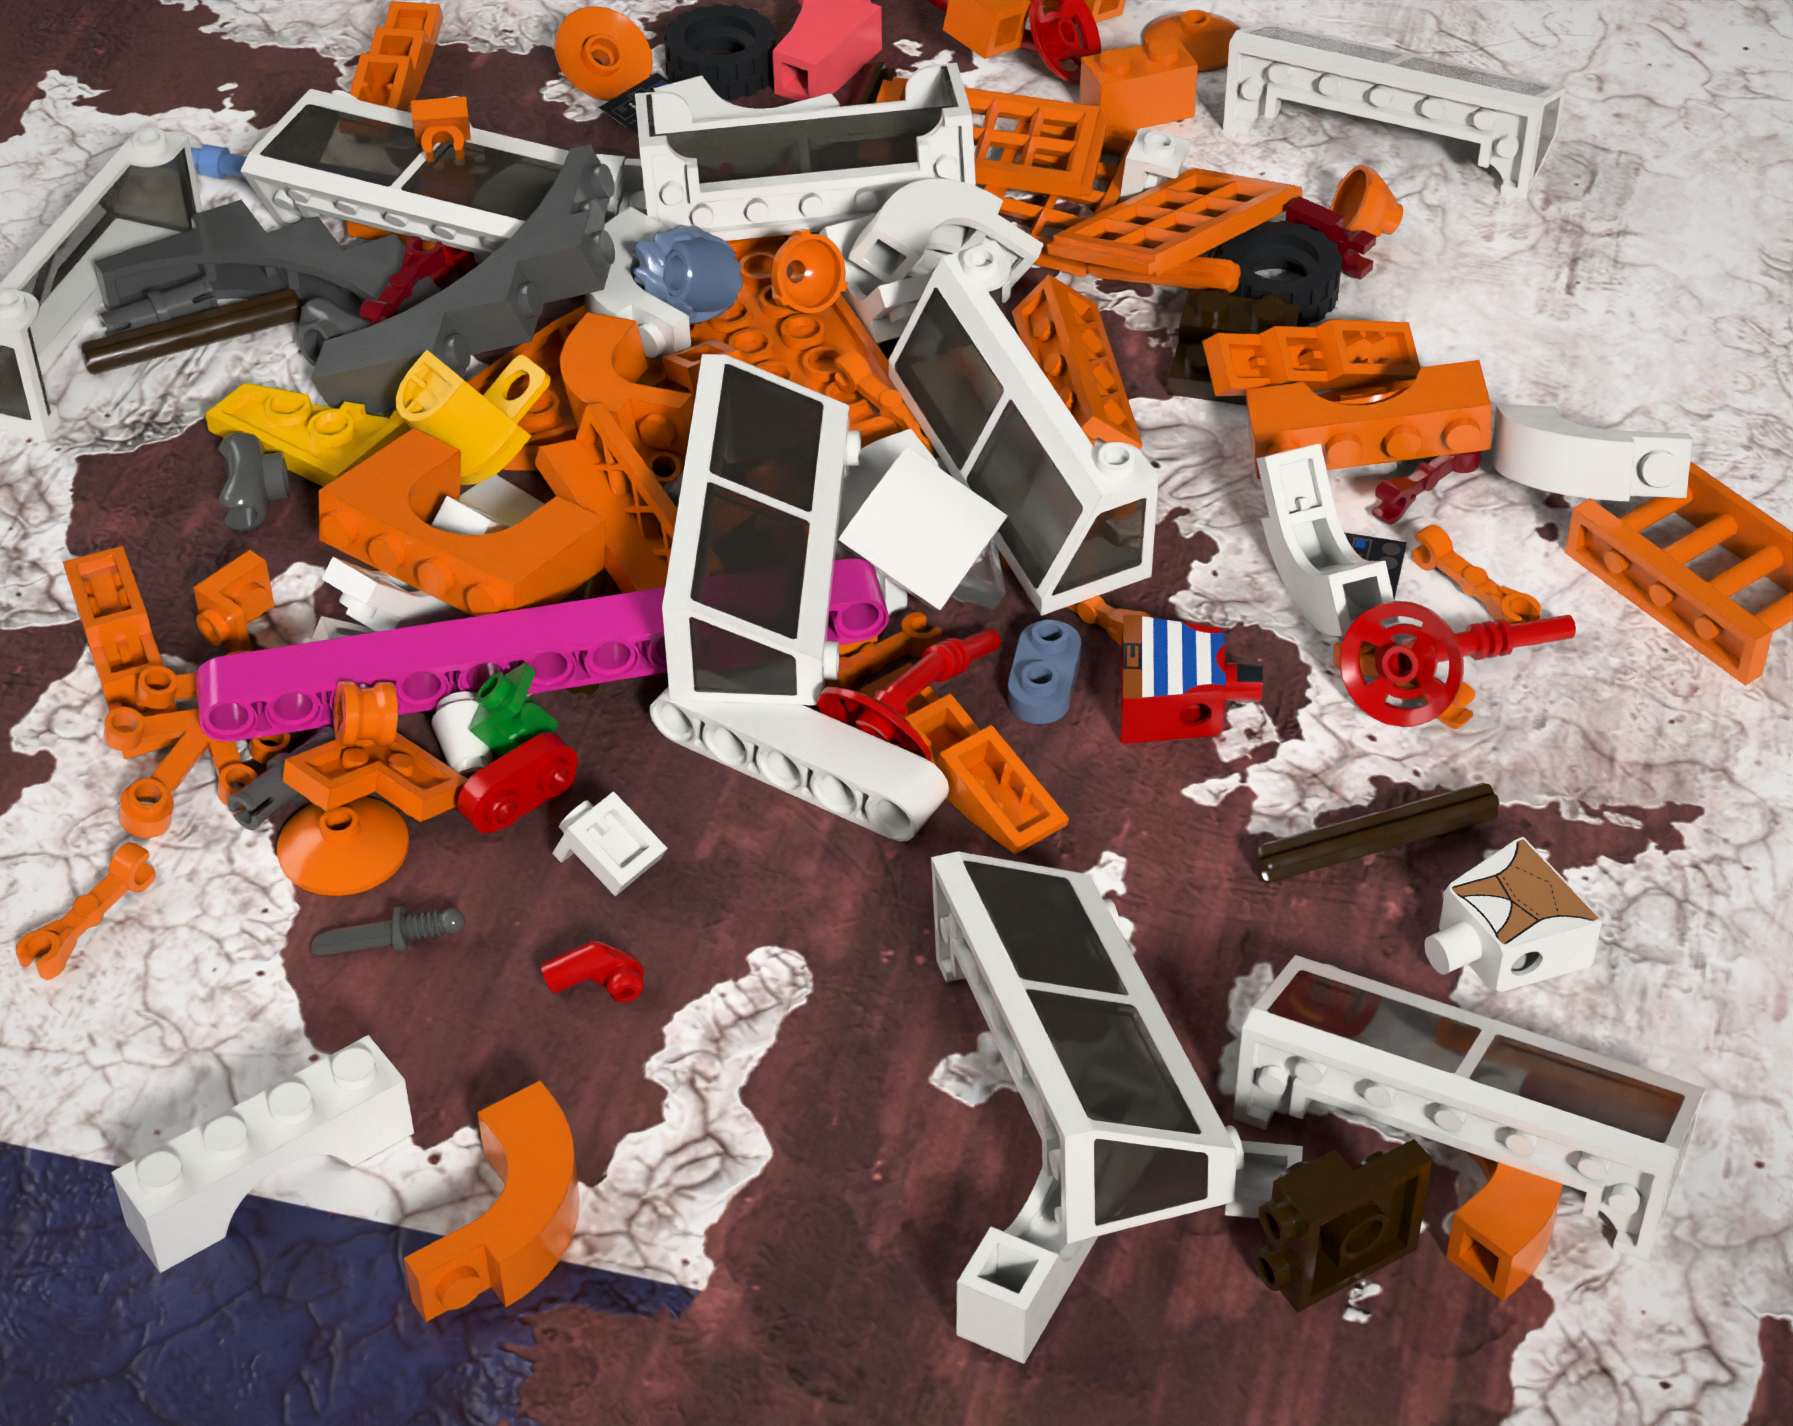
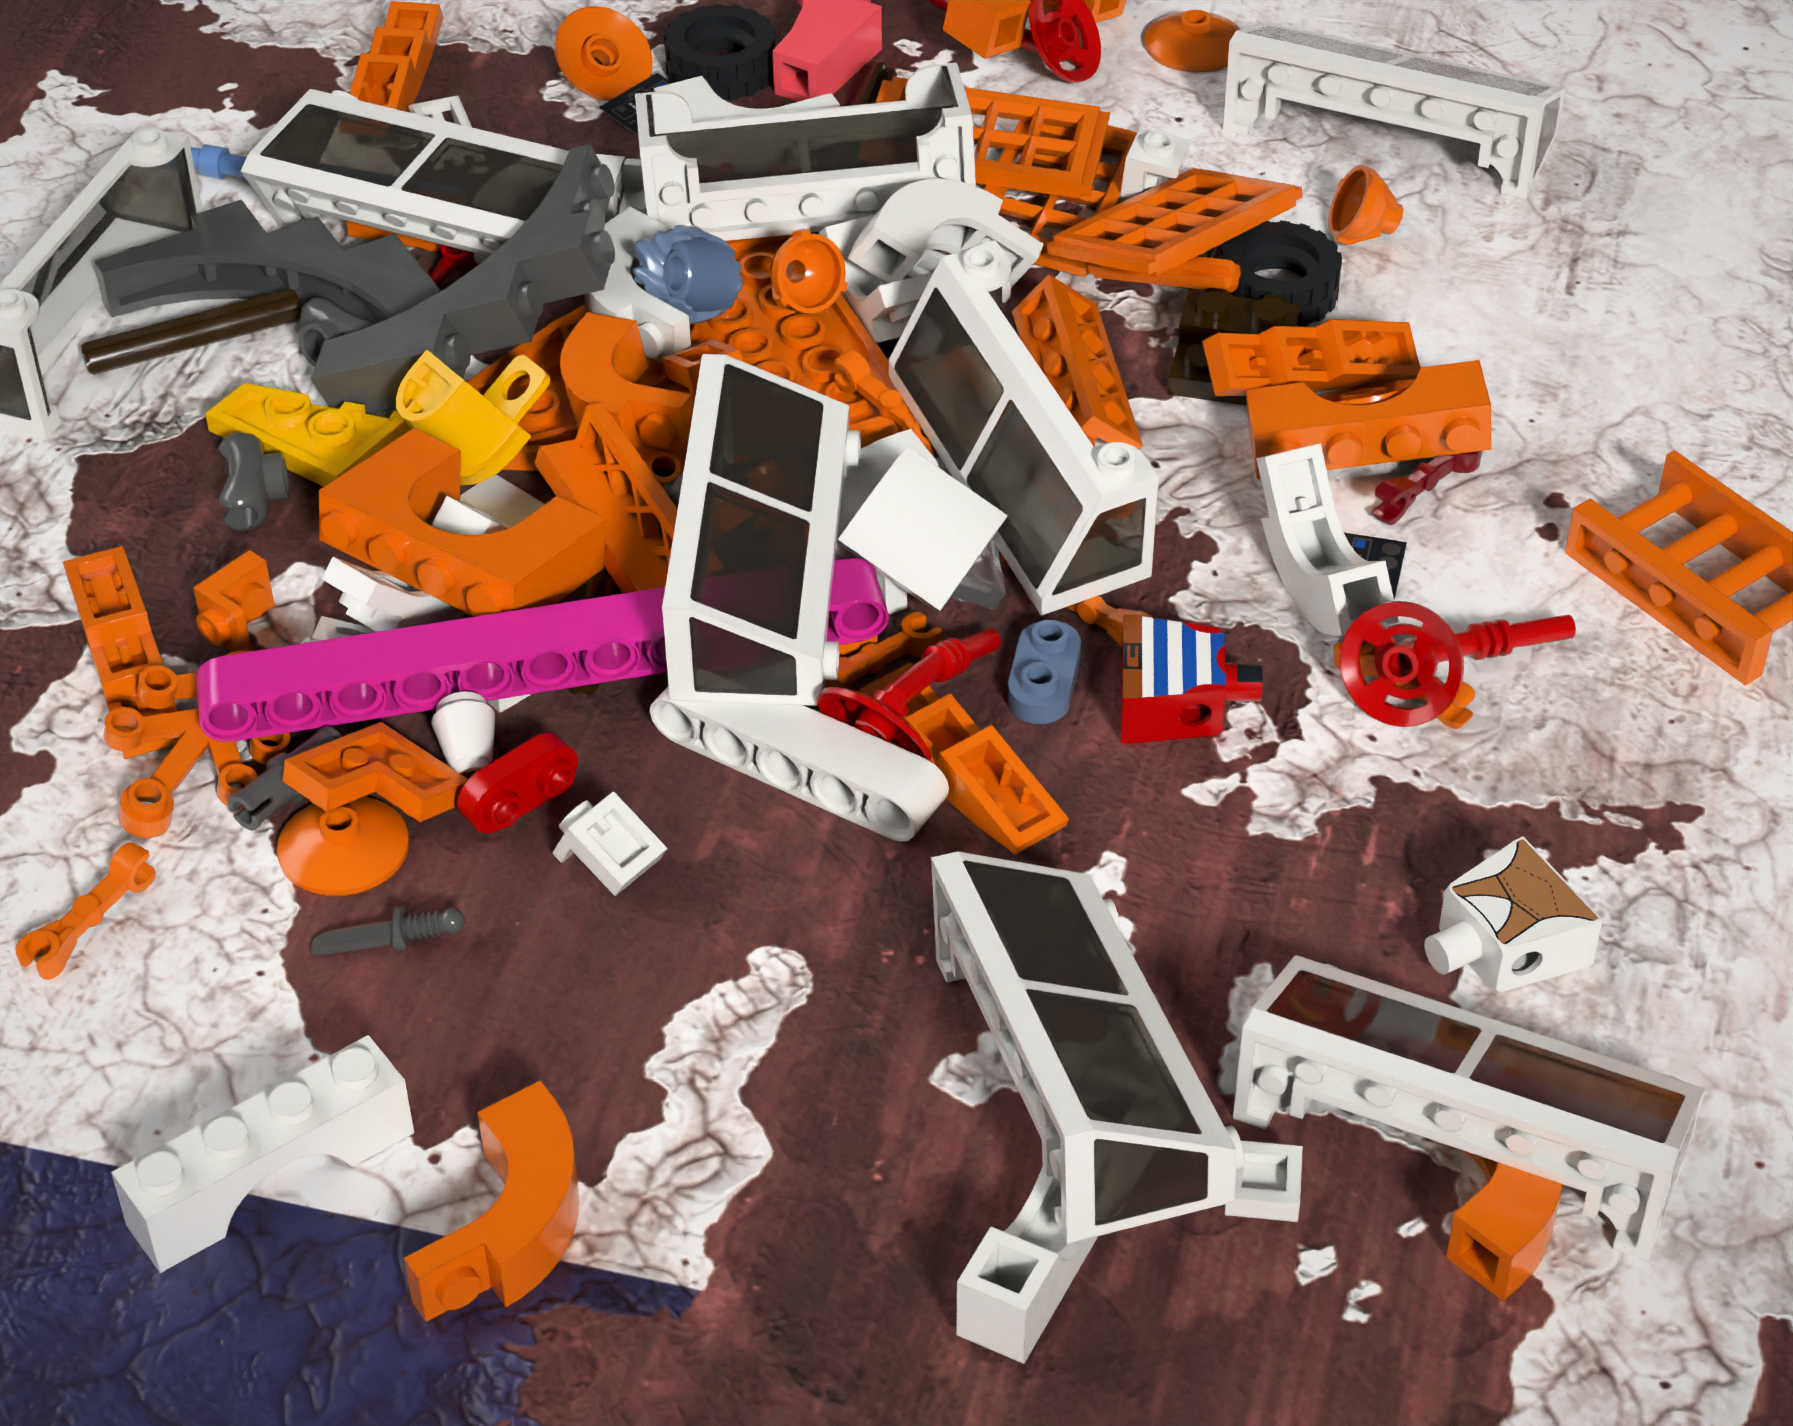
dark grey pin [99,275,218,336] -> none
orange wheel [333,681,398,746] -> none
dark red piece [360,236,445,329] -> none
orange tile [410,96,471,162] -> none
green bracket [469,662,558,757] -> none
red arm [540,941,644,1003] -> none
orange brick [1080,37,1198,131] -> none
dark brown axle [1253,783,1500,883] -> none
dark brown plate [1253,1139,1433,1313] -> none
dark red plate [1285,196,1377,280] -> none
orange piece [1412,524,1541,624] -> none
white arch [1491,404,1693,502] -> none

